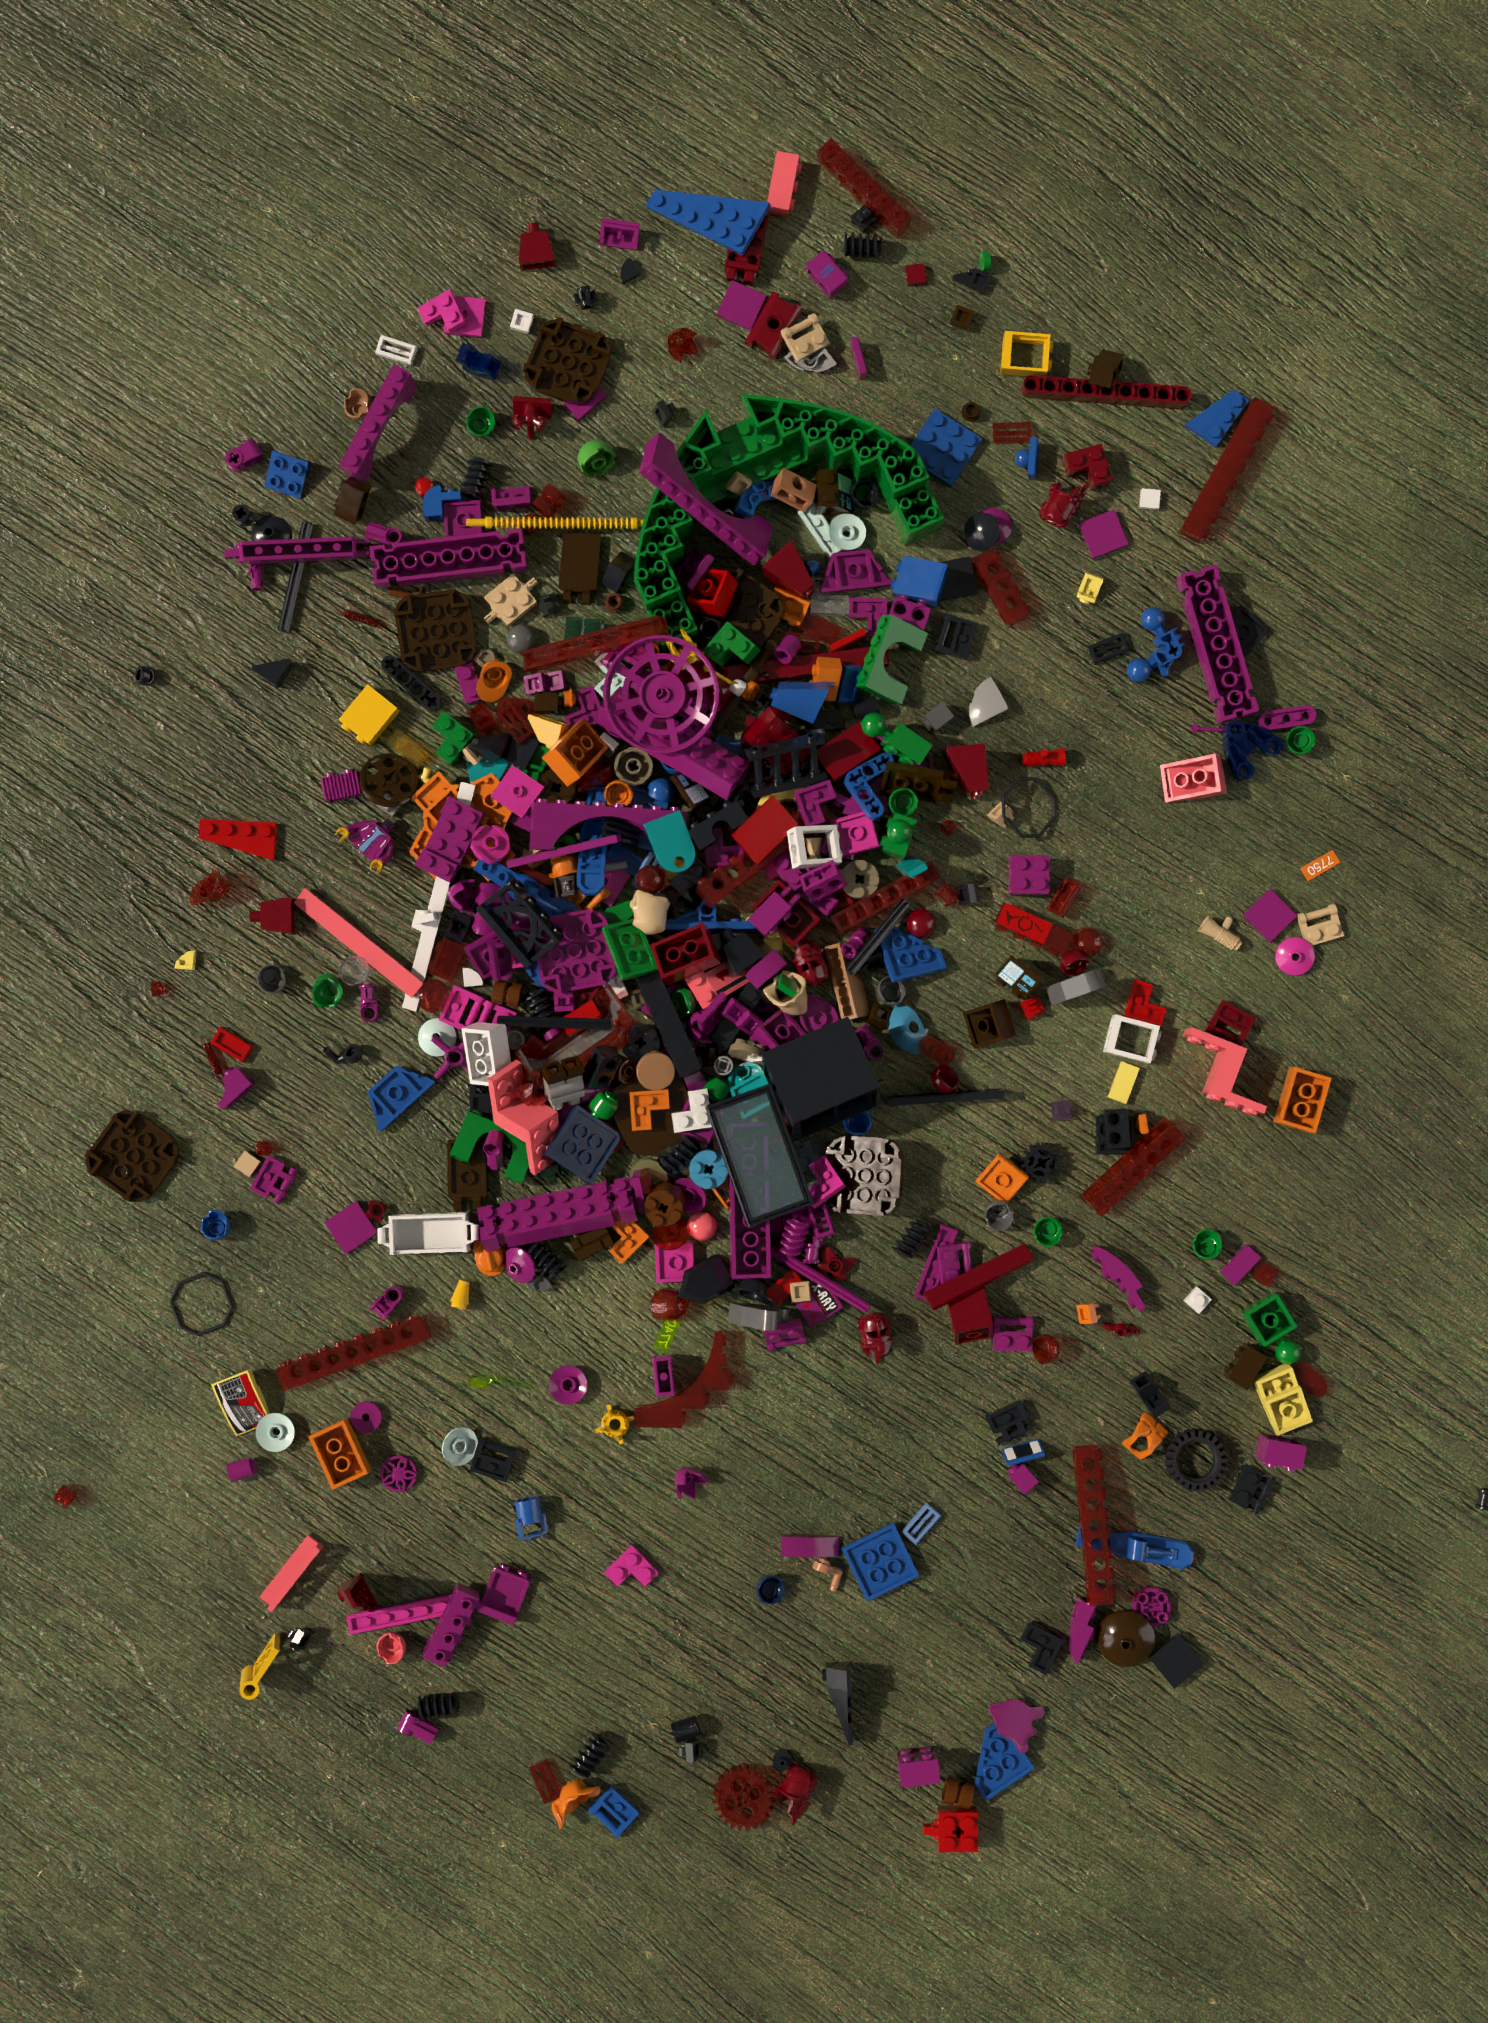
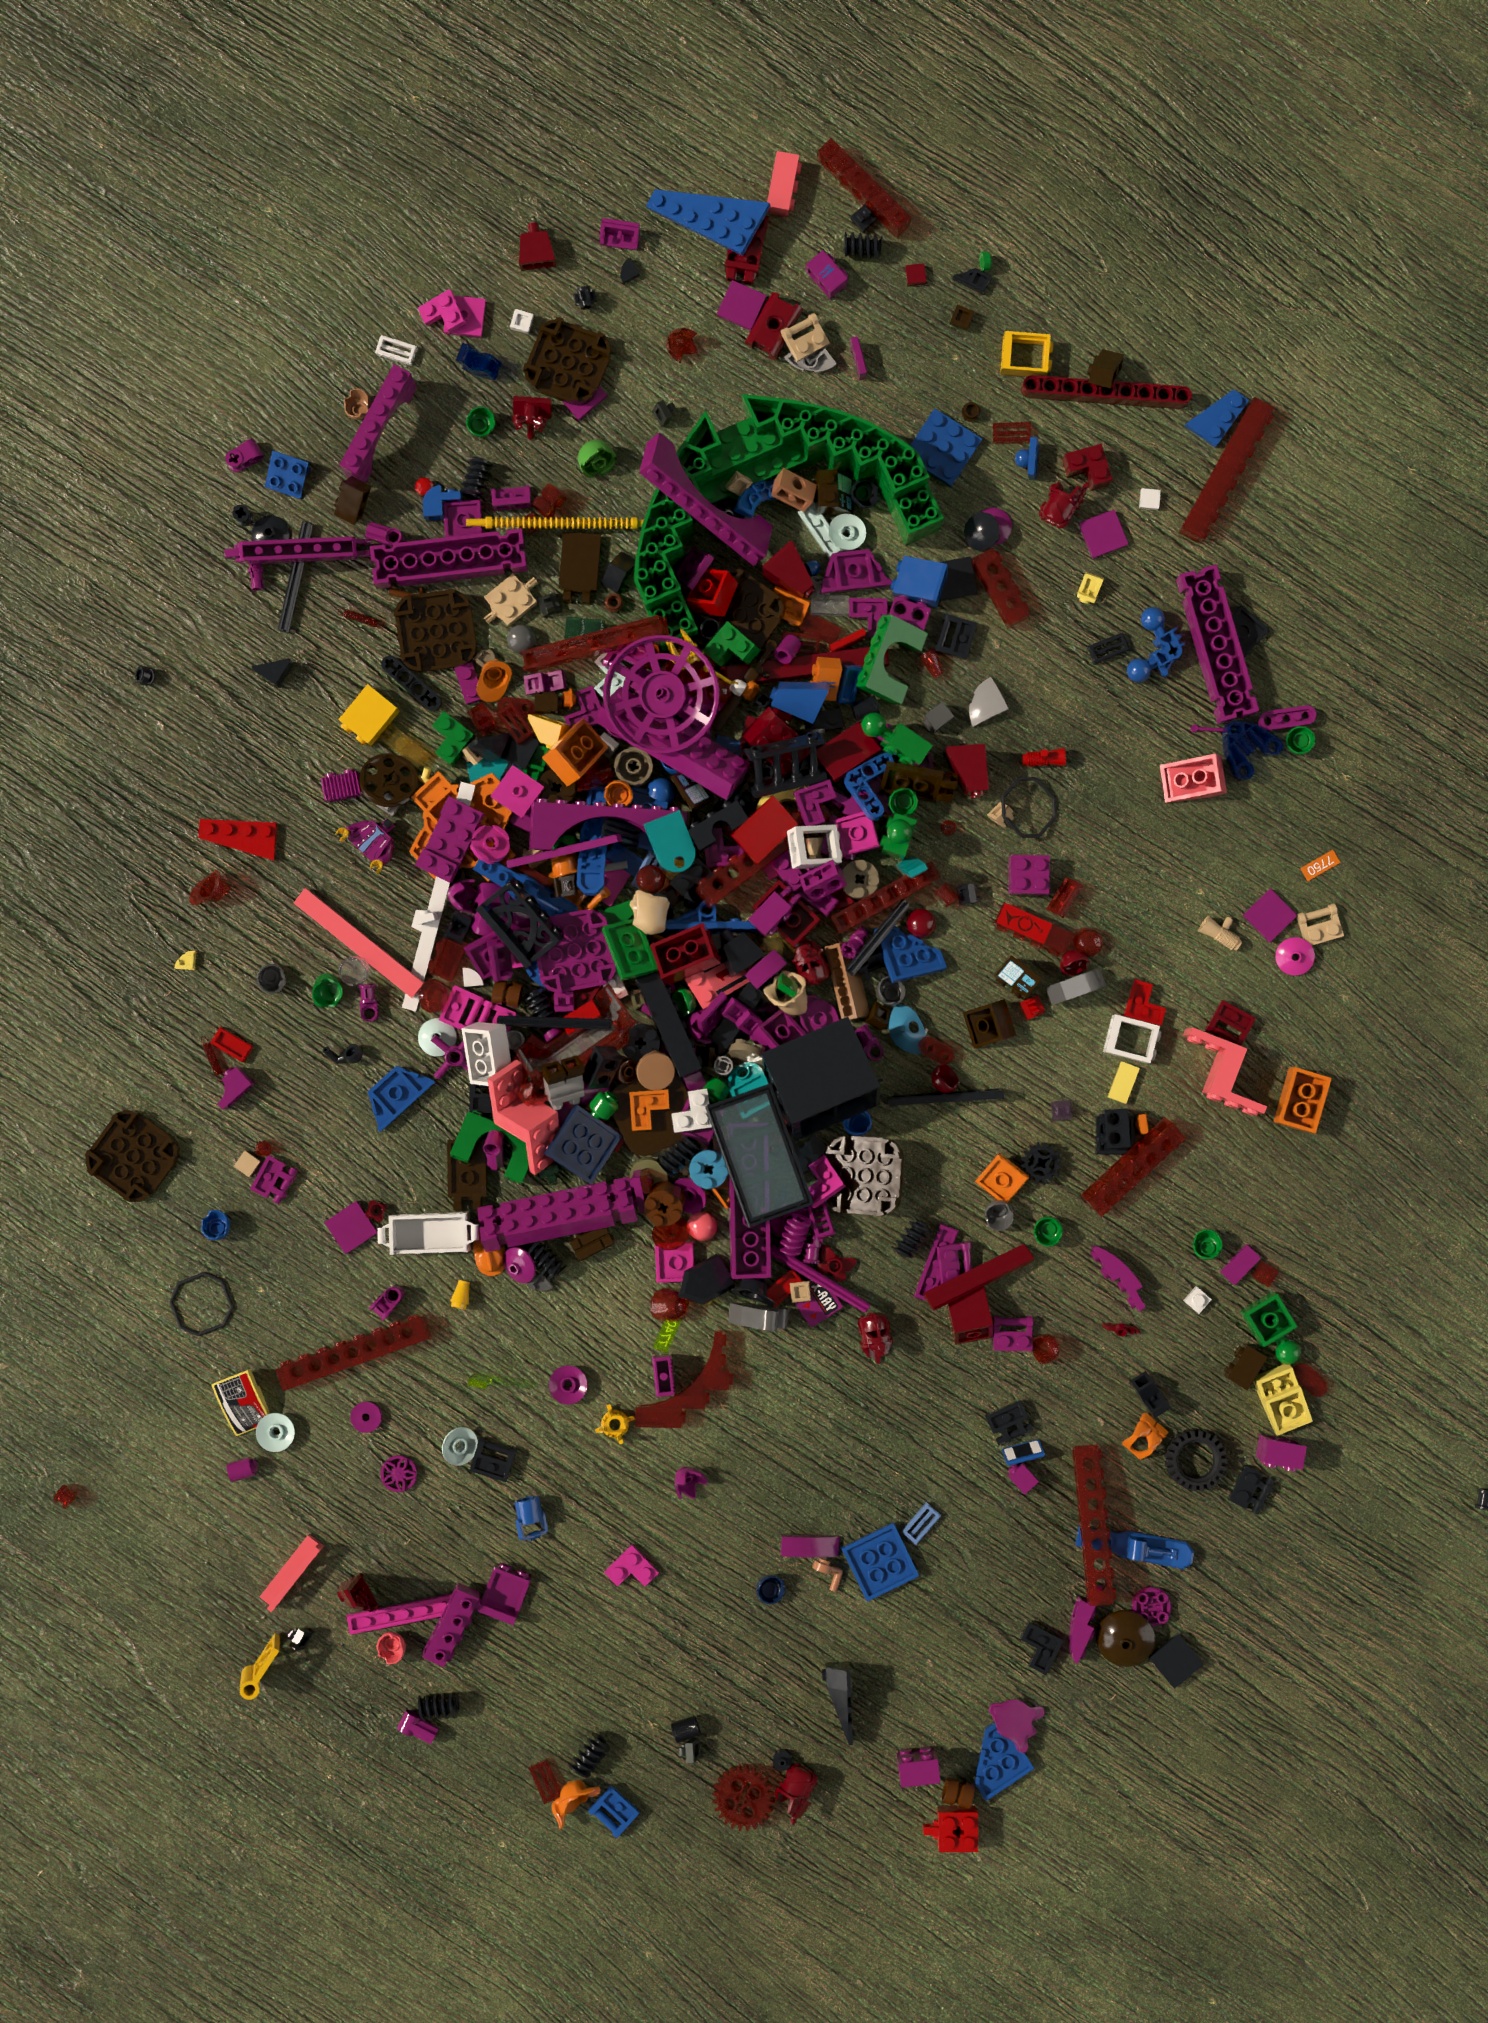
clear red hinge [151,981,165,997] -> none
dark red torso [250,897,295,935] -> none
orange brick [308,1417,371,1490] -> none
orange plate [608,1220,650,1264] -> none
magenta plate [763,1319,806,1352] -> none
orange tile [1076,1303,1101,1324] -> none
none -> clear red cone [920,649,944,678]

